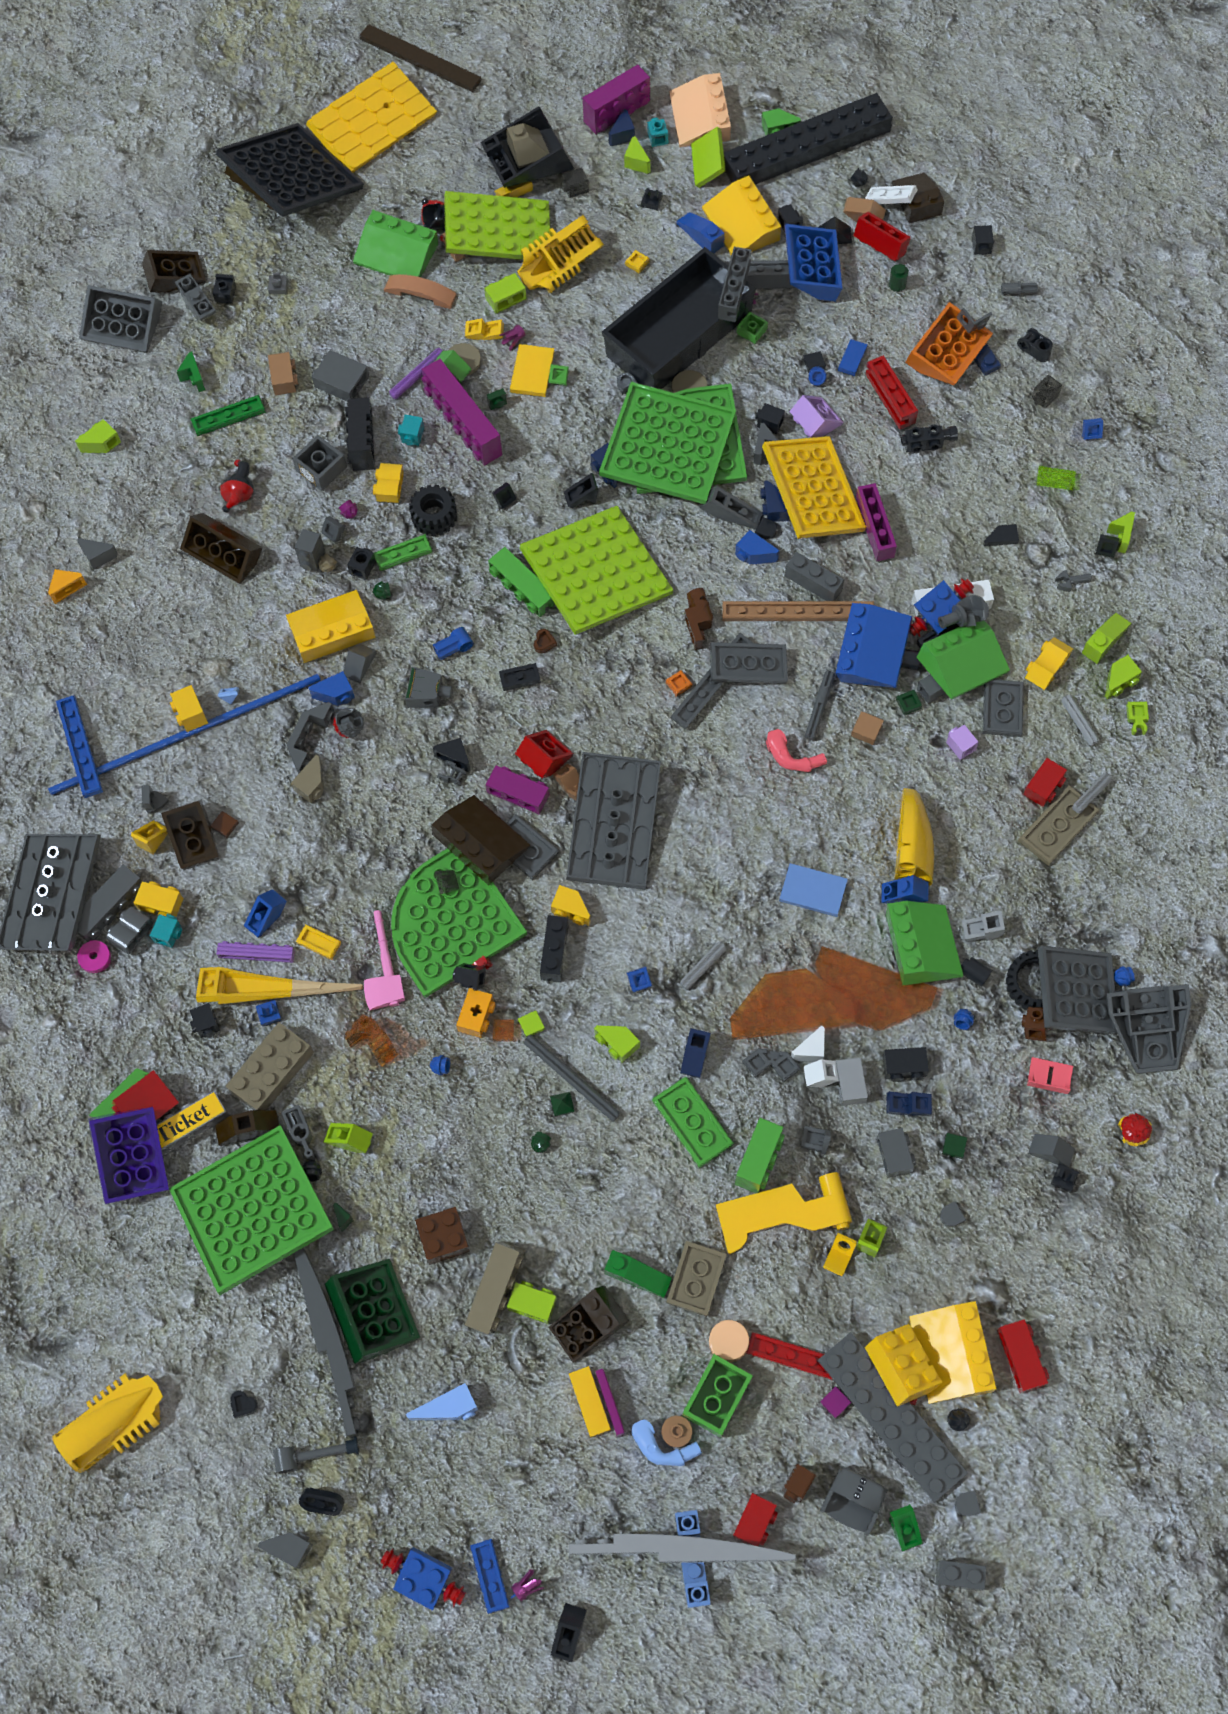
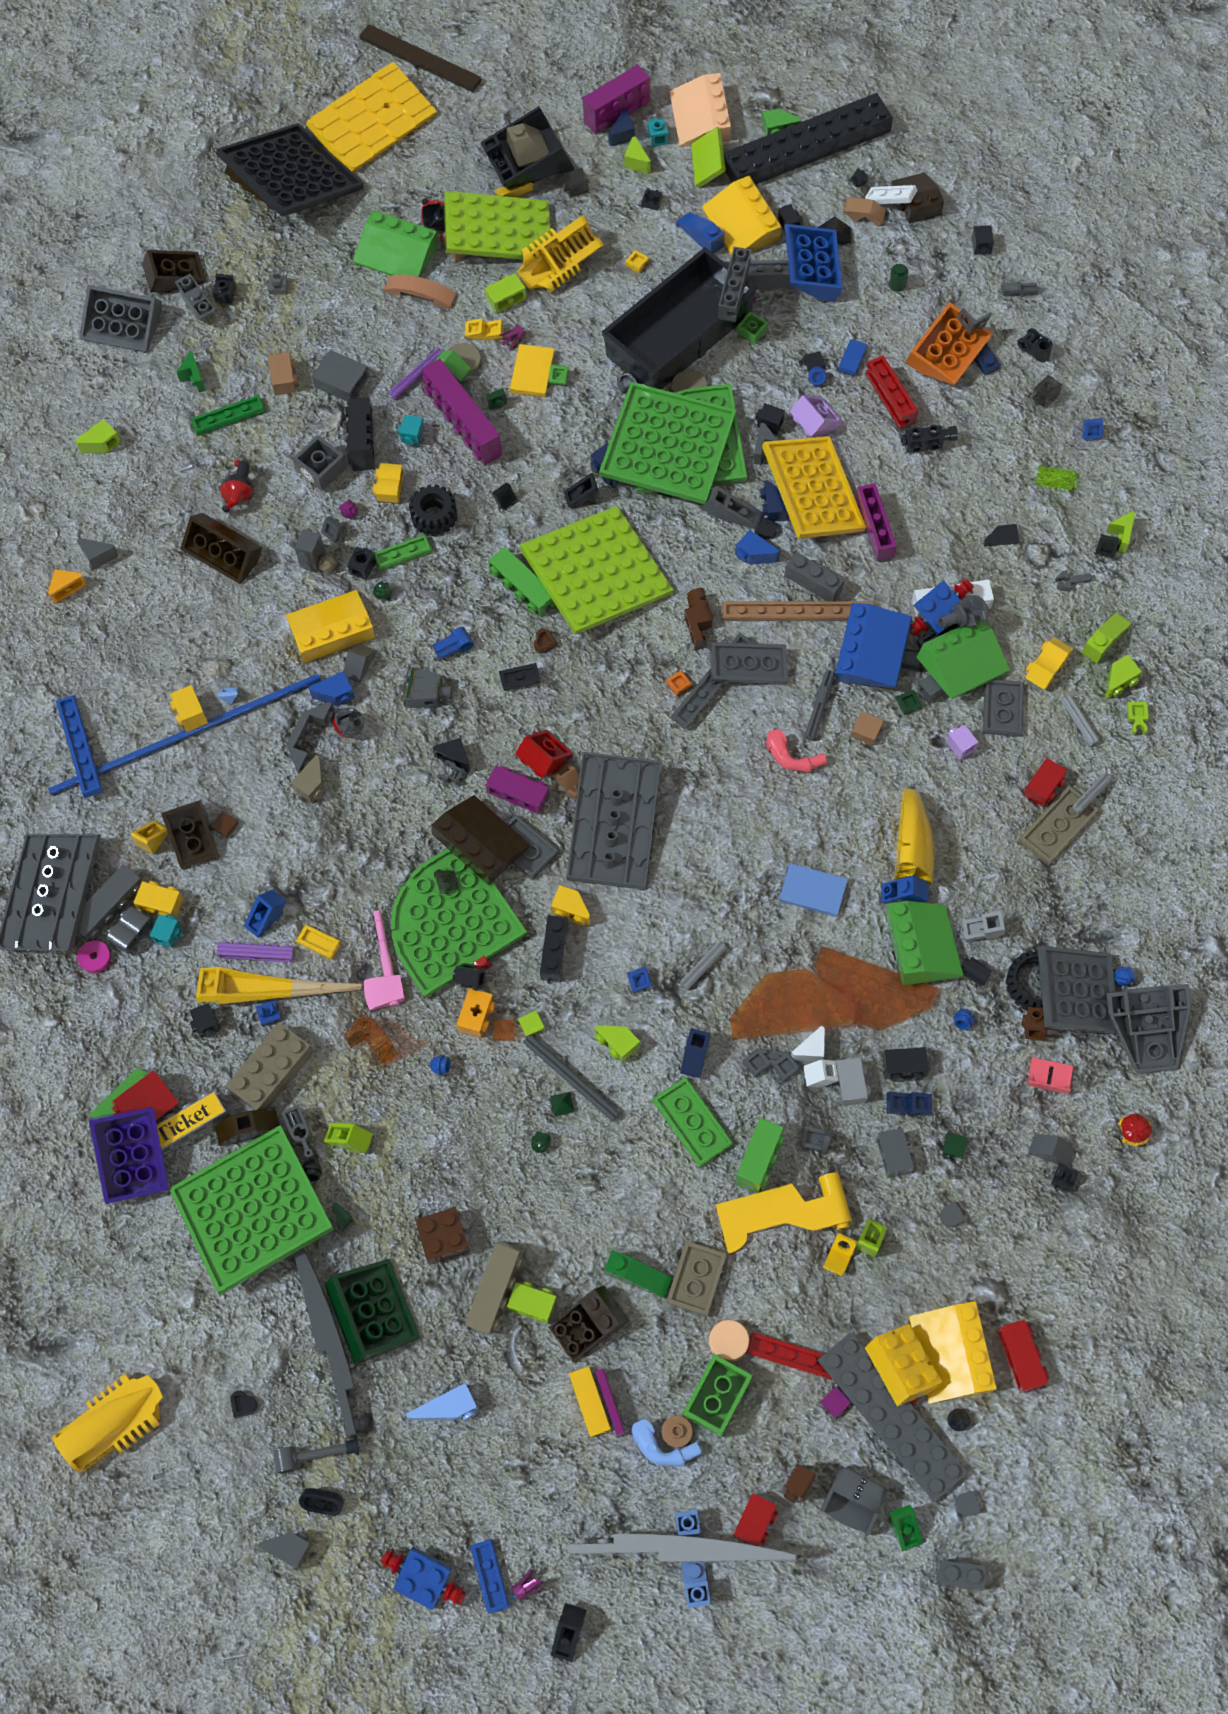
dark grey tile [141,785,169,813] -> none
red brick [853,211,911,261] -> none

